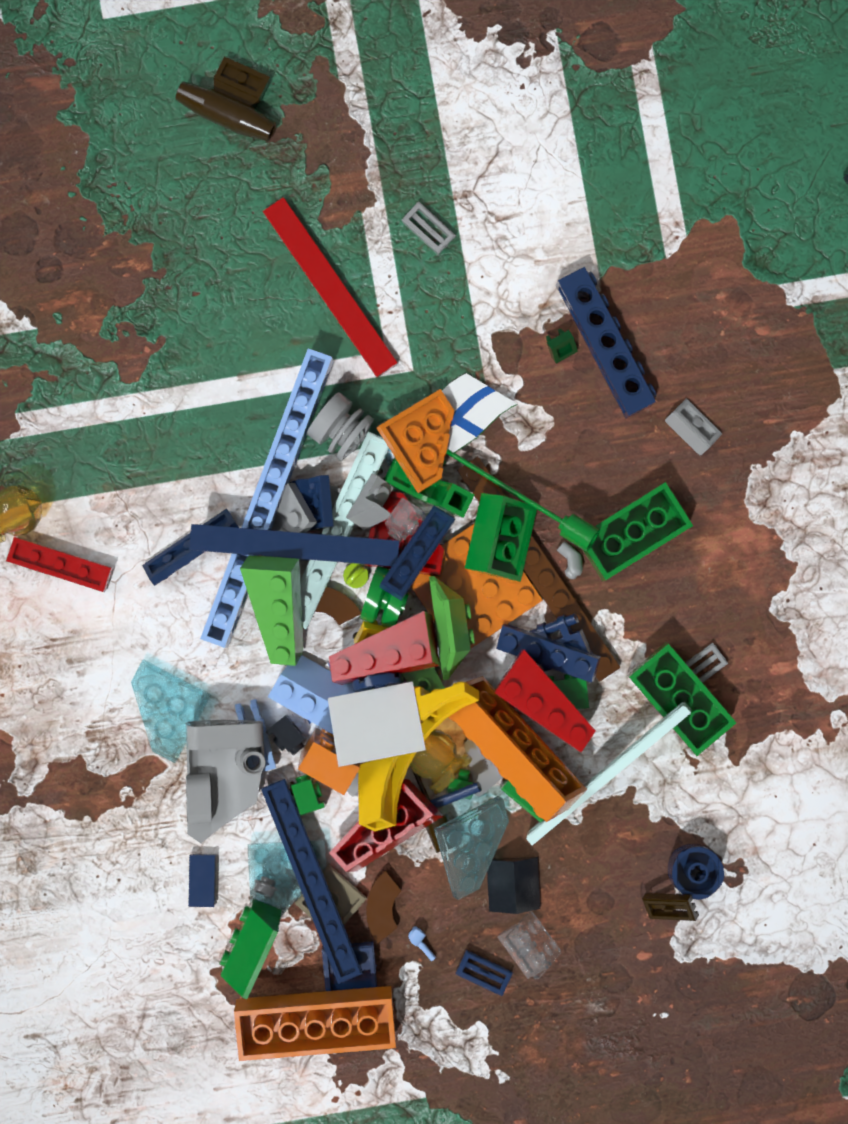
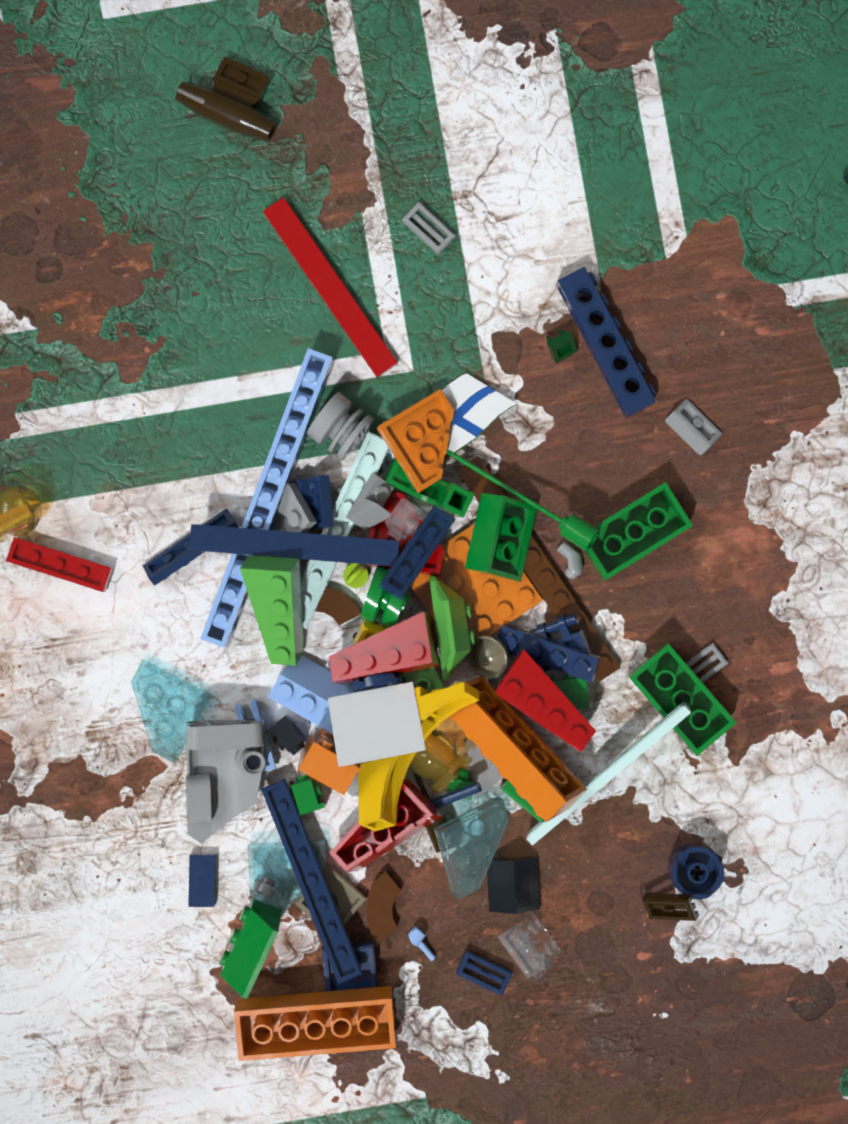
none -> dark tan hat [467,636,509,679]

